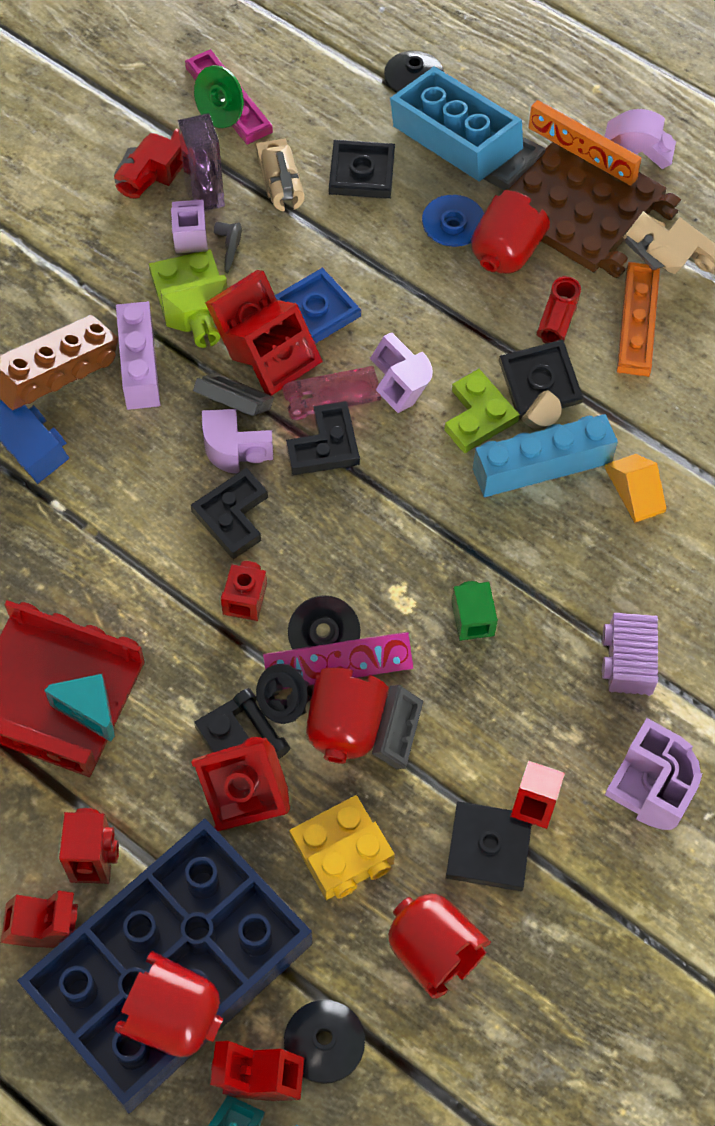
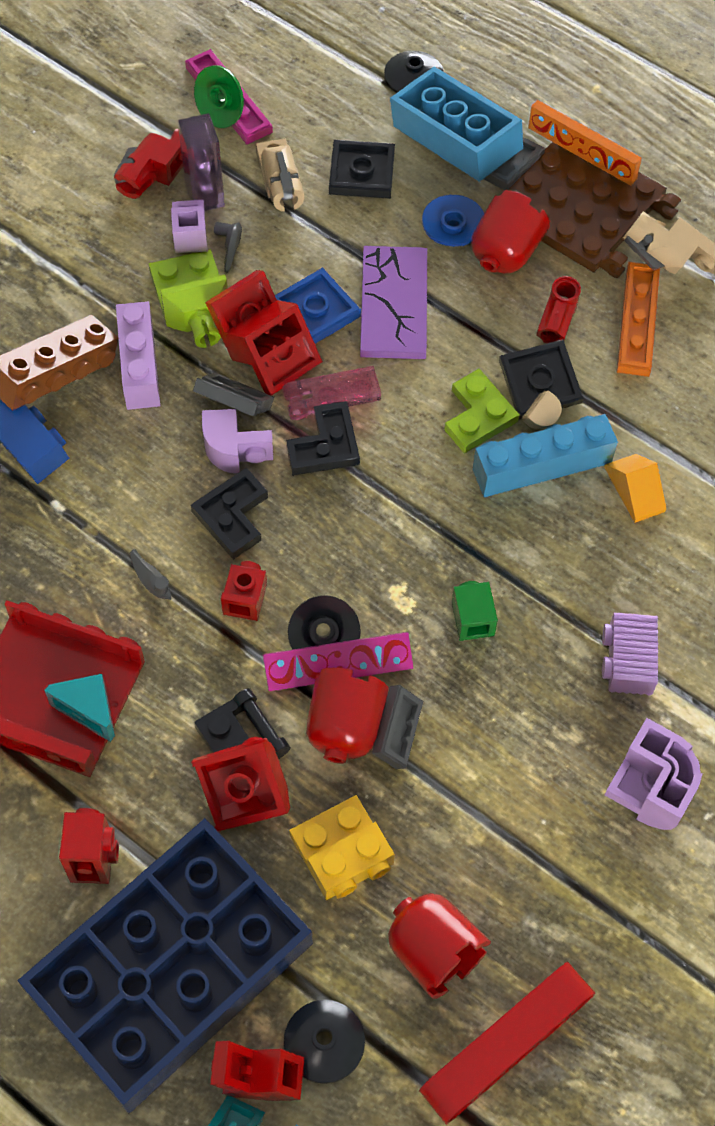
red brick [0,890,78,948] -> none
red cylinder [114,951,224,1058] -> none
black gear [256,664,312,724] -> none
lavender brick [370,332,433,413] -> none
black plate [446,801,532,891] -> none
red brick [510,761,565,829] -> none
lavender brick [605,109,676,169] -> none
none -> dark grey bar [130,549,171,600]
none -> medium lavender tile [360,246,427,359]
none -> red beam [419,962,596,1125]

